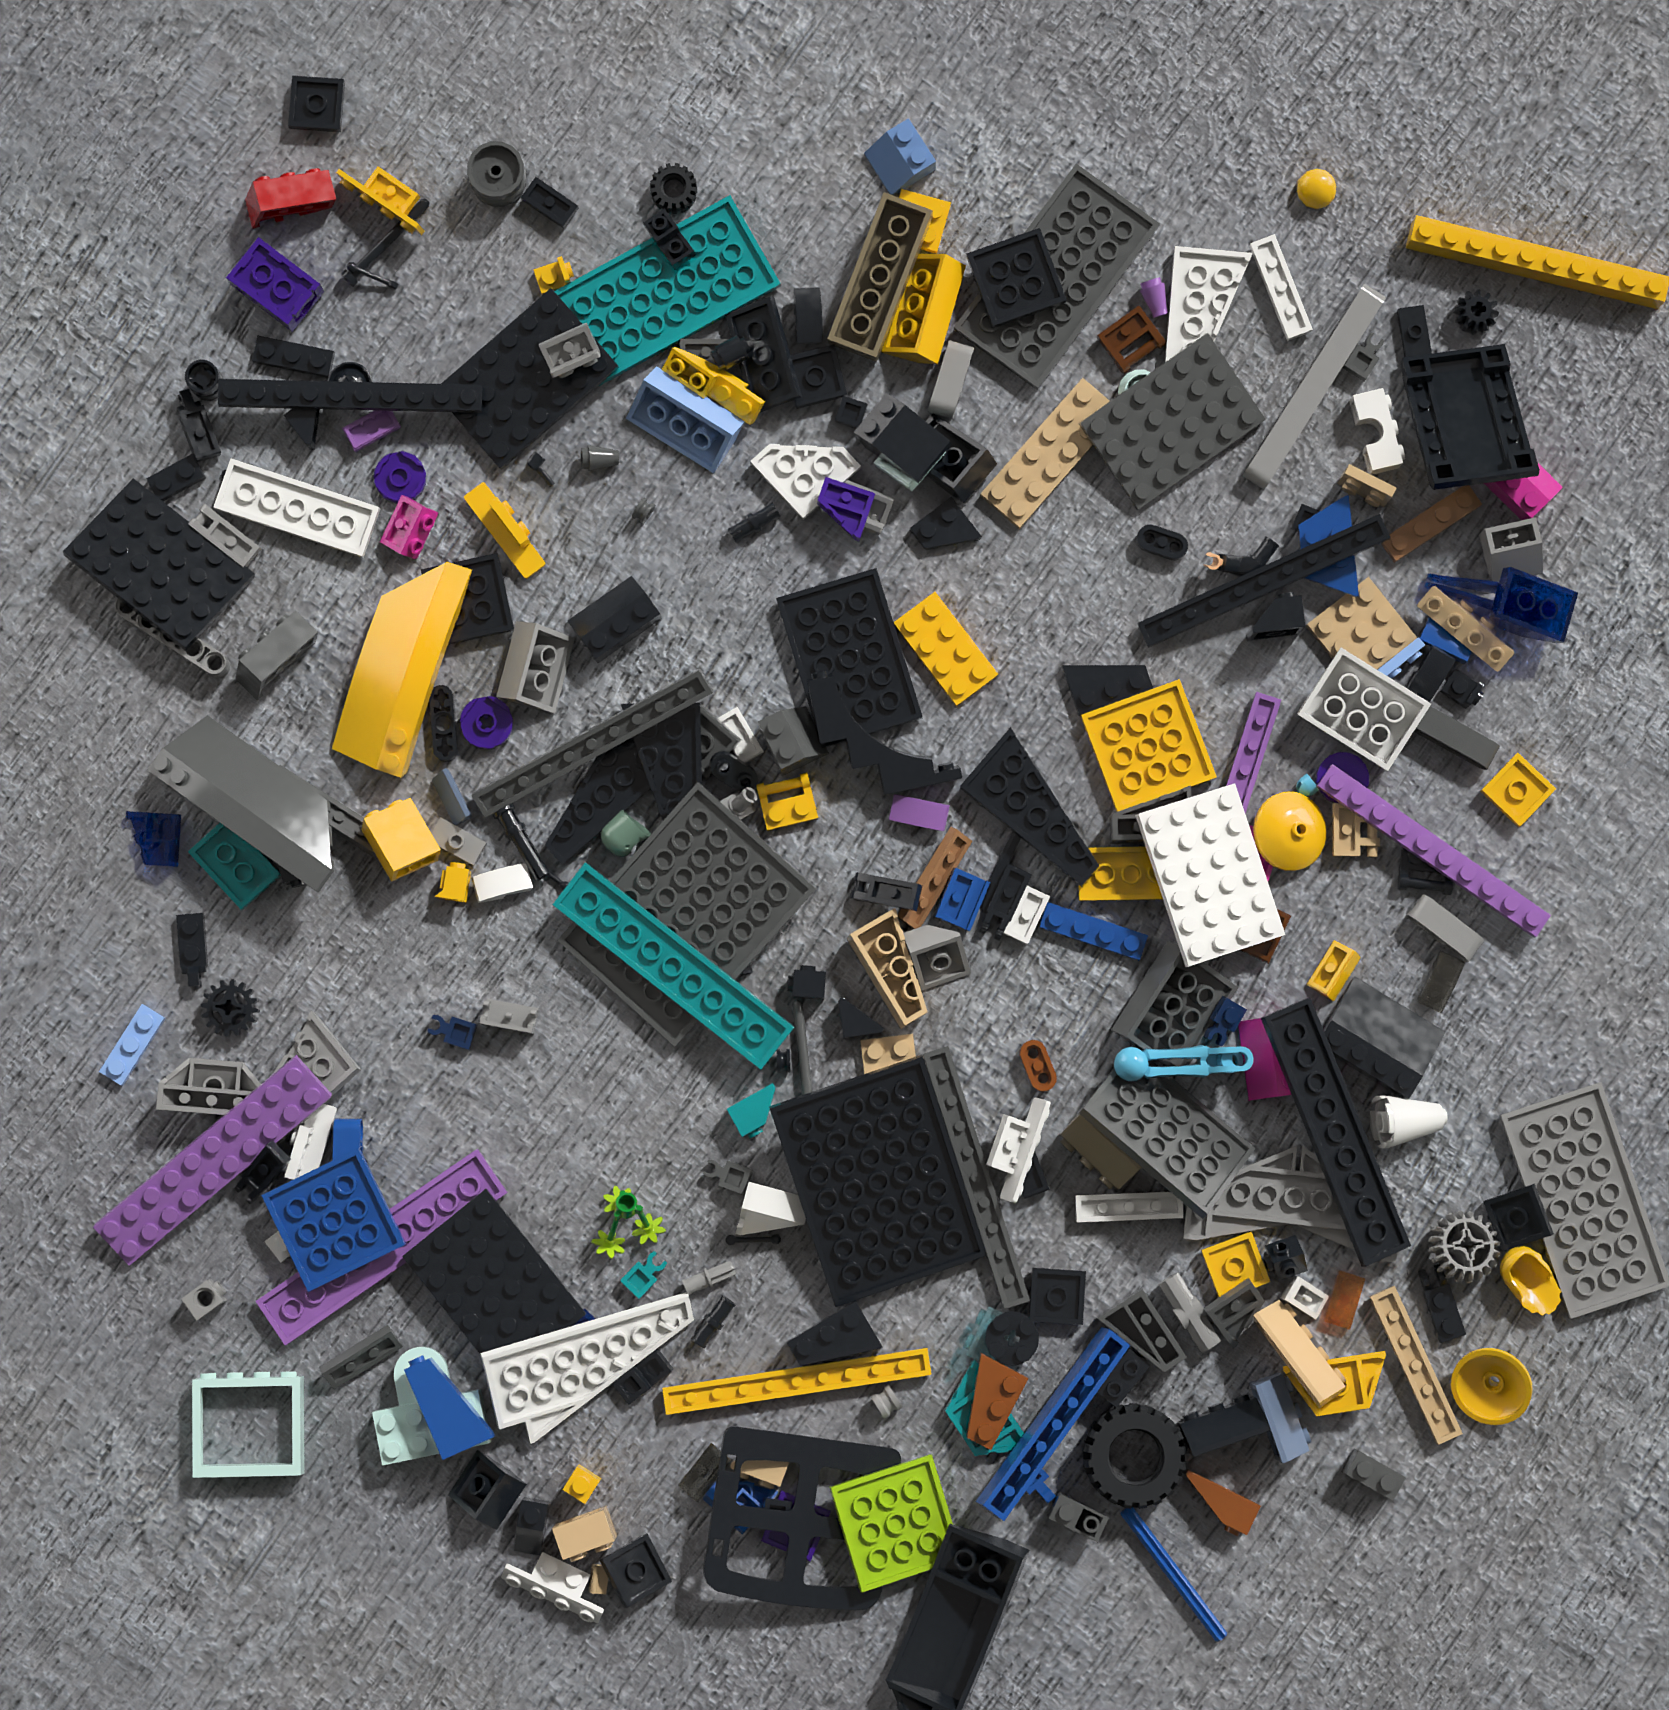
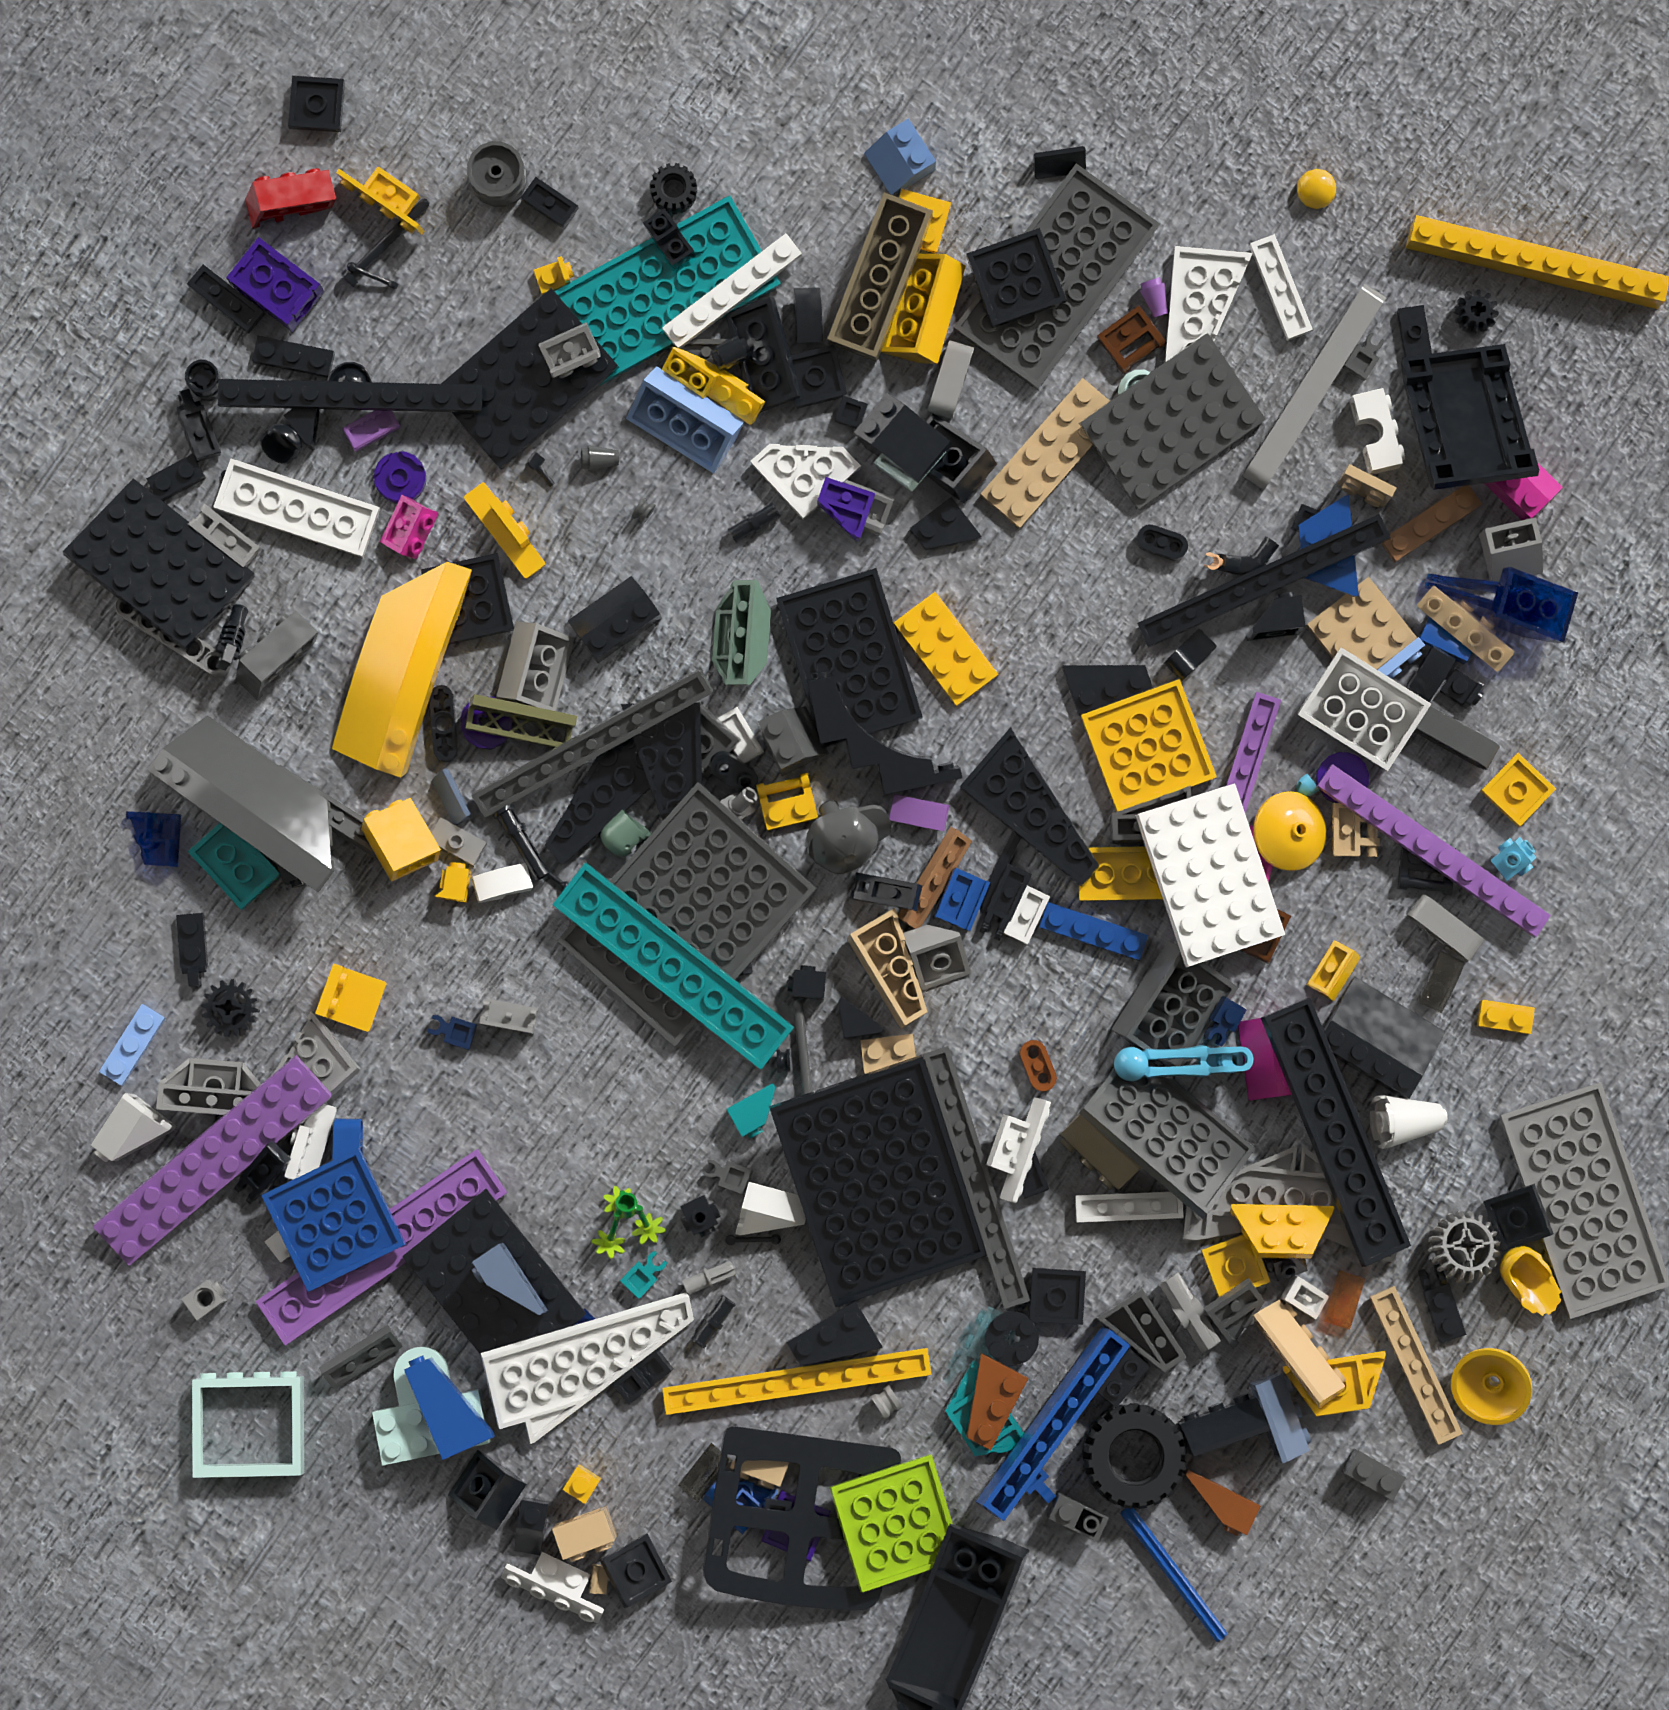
none -> white slope [91,1093,177,1162]
none -> black plate [187,264,265,334]
none -> black hinge [215,604,248,671]
none -> black hair [260,424,302,465]
none -> yellow bracket [315,963,387,1032]
none -> olive fence [465,694,577,748]
none -> sand blue slope [471,1243,548,1315]
none -> white plate [662,233,802,349]
none -> black brick [680,1195,721,1238]
none -> sand green wedge [712,580,771,685]
none -> dark grey piece [805,800,891,874]
none -> black slope [1032,146,1086,179]
none -> black panel [1164,629,1217,681]
none -> yellow wing [1230,1204,1334,1259]
none -> yellow plate [1477,1000,1535,1034]
none -> medium azure brick [1490,837,1536,881]

